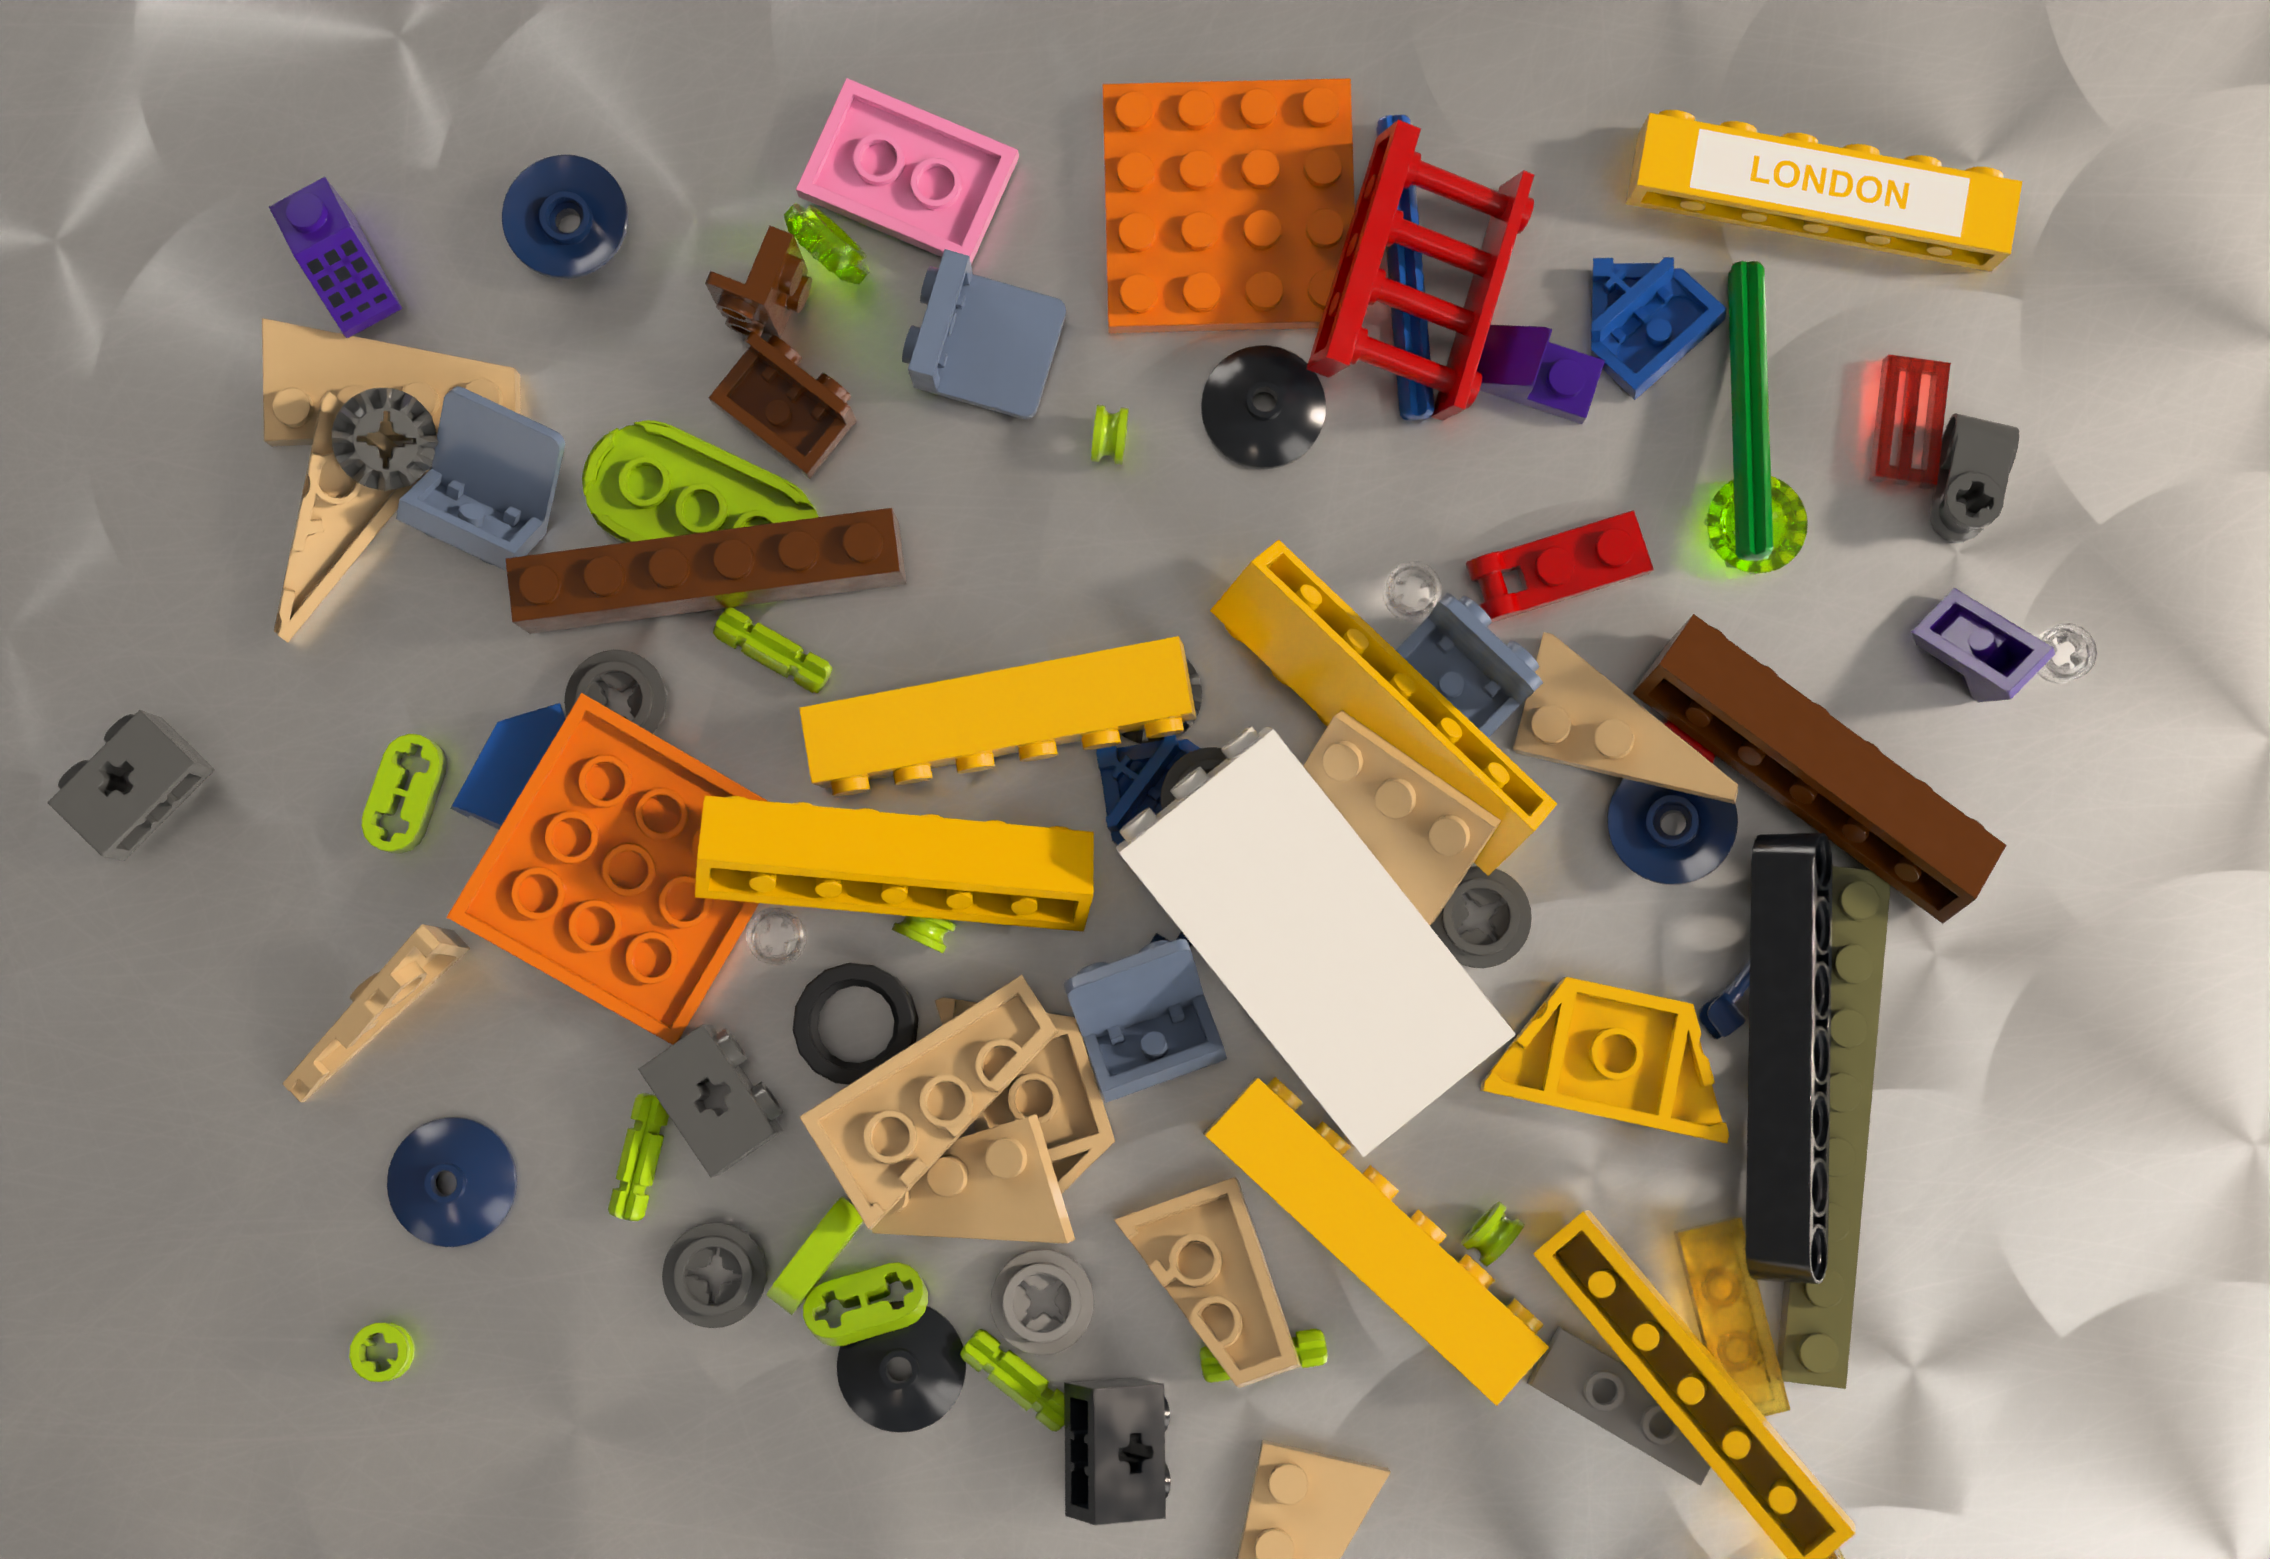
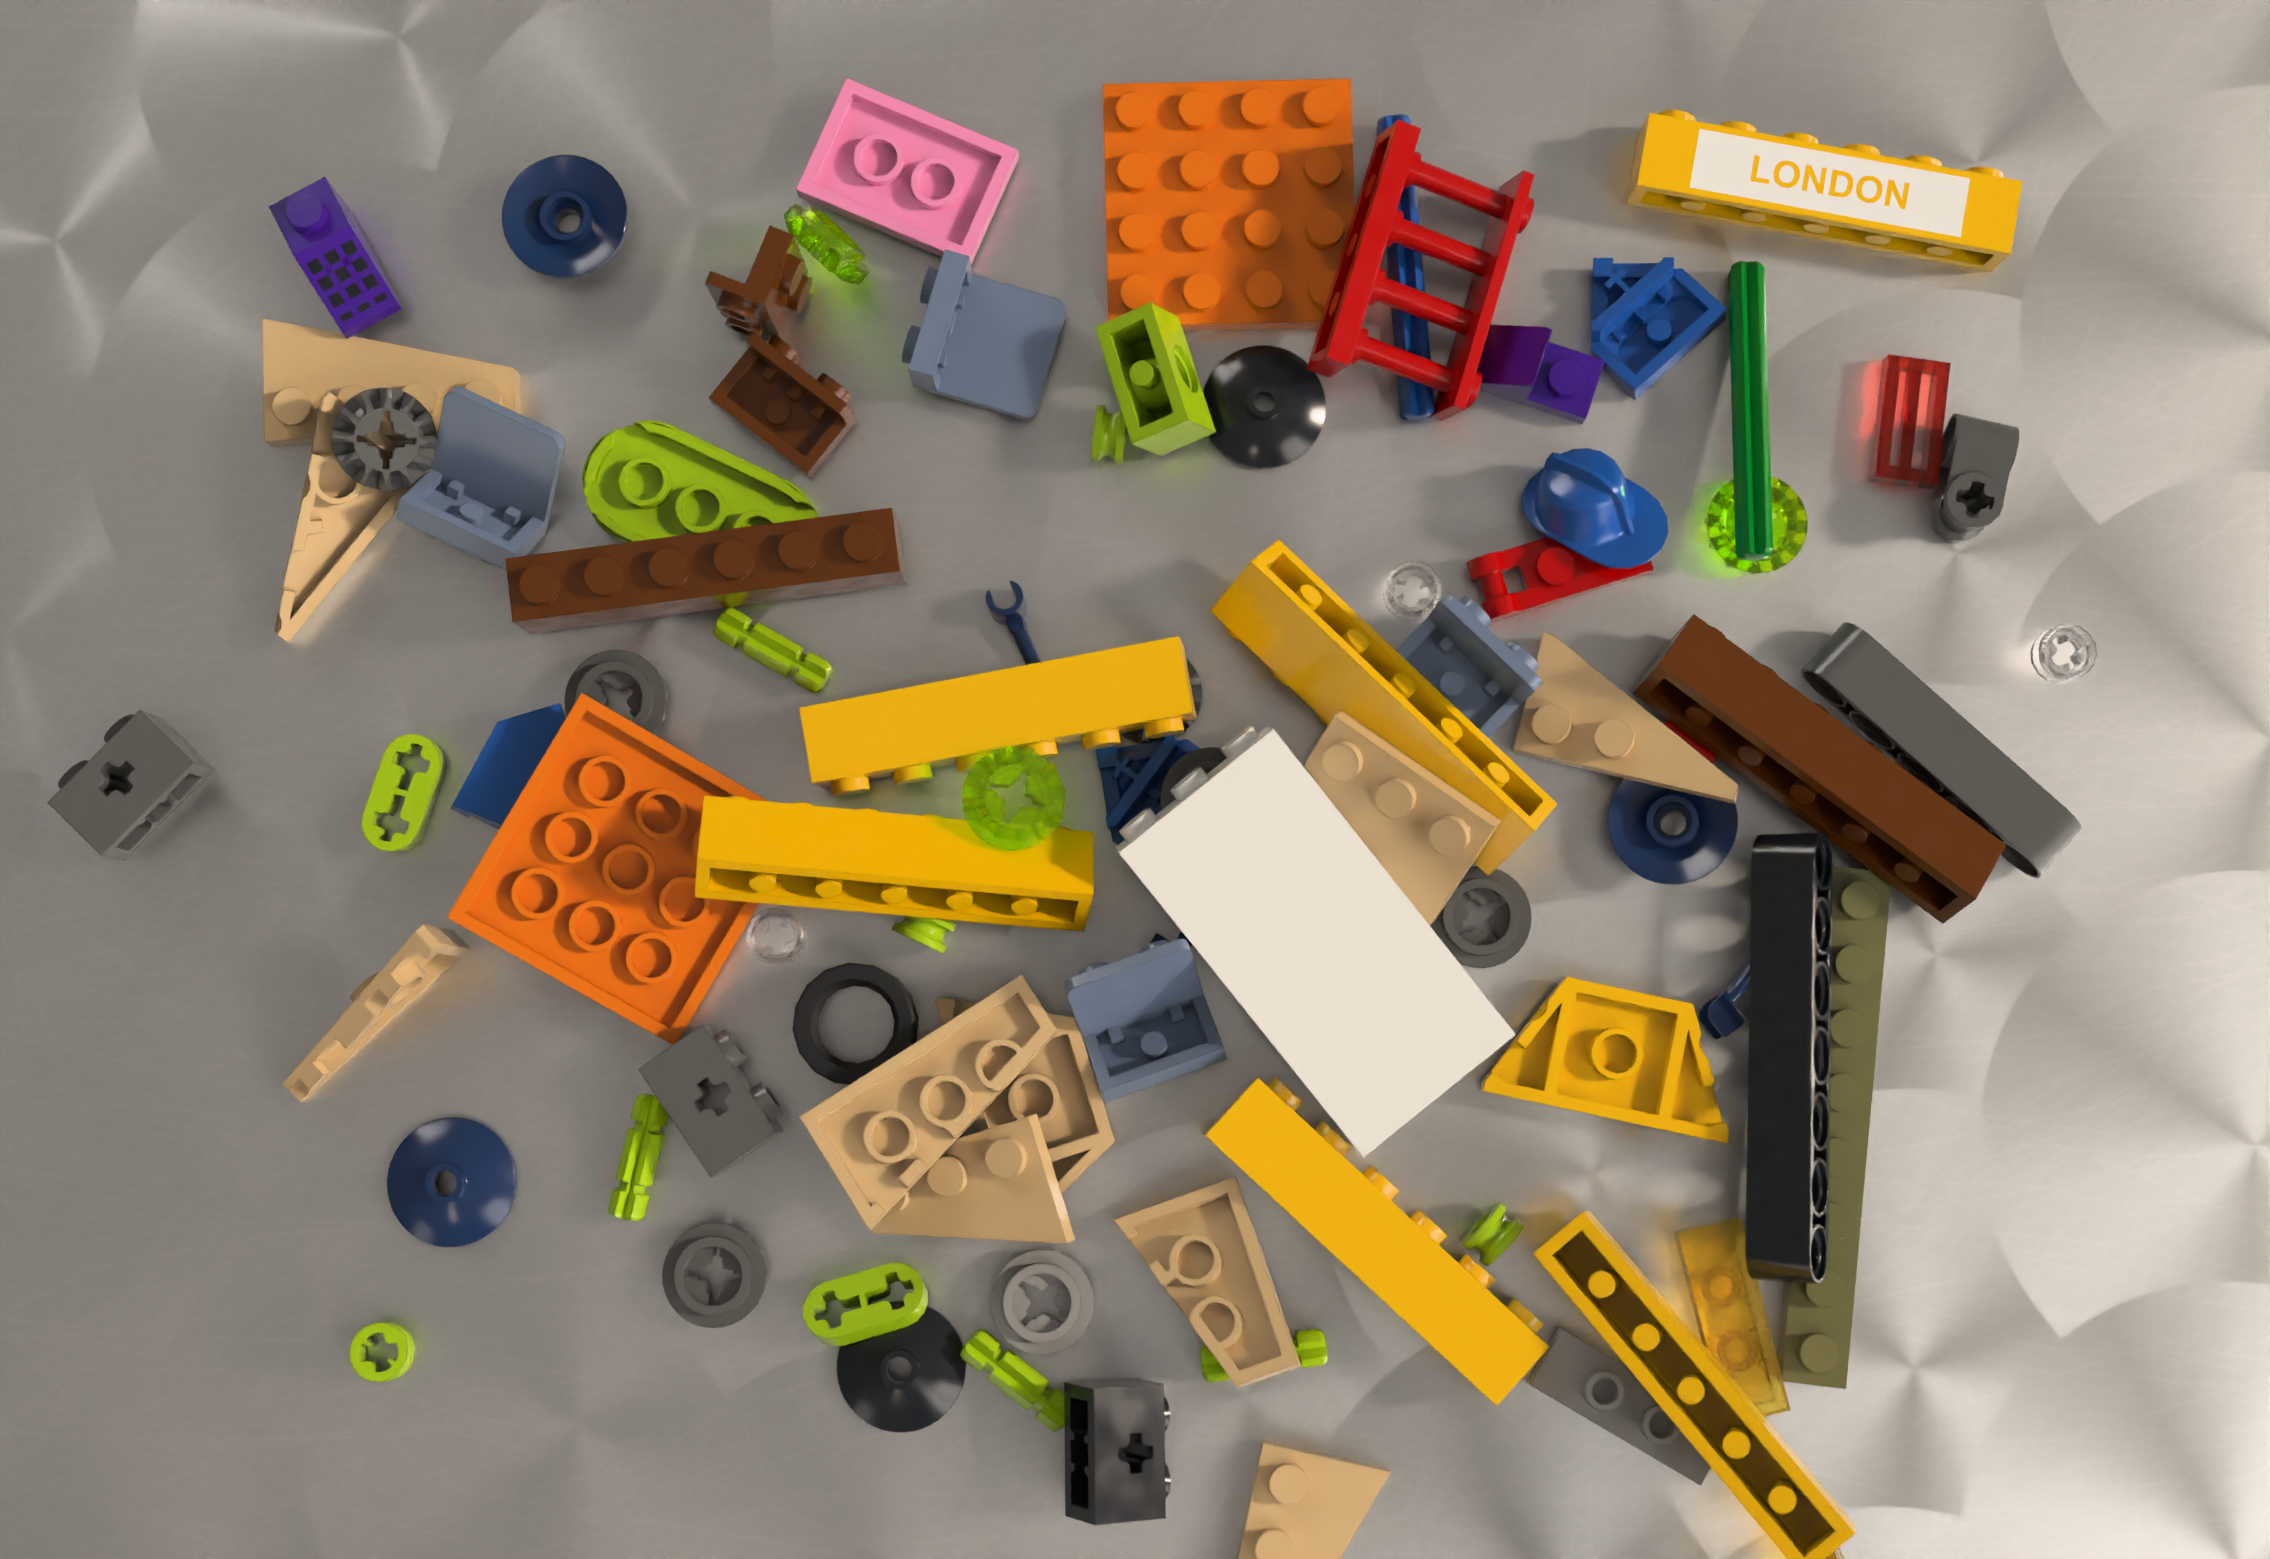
lime beam [766,1196,864,1315] -> none
slope [1911,588,2055,703] -> none
none -> clear neon green gear [961,746,1067,851]
none -> dark blue hand [985,580,1041,665]
none -> lime brick [1095,302,1216,456]
none -> blue piece [1522,448,1668,569]
none -> dark grey beam [1801,622,2082,878]

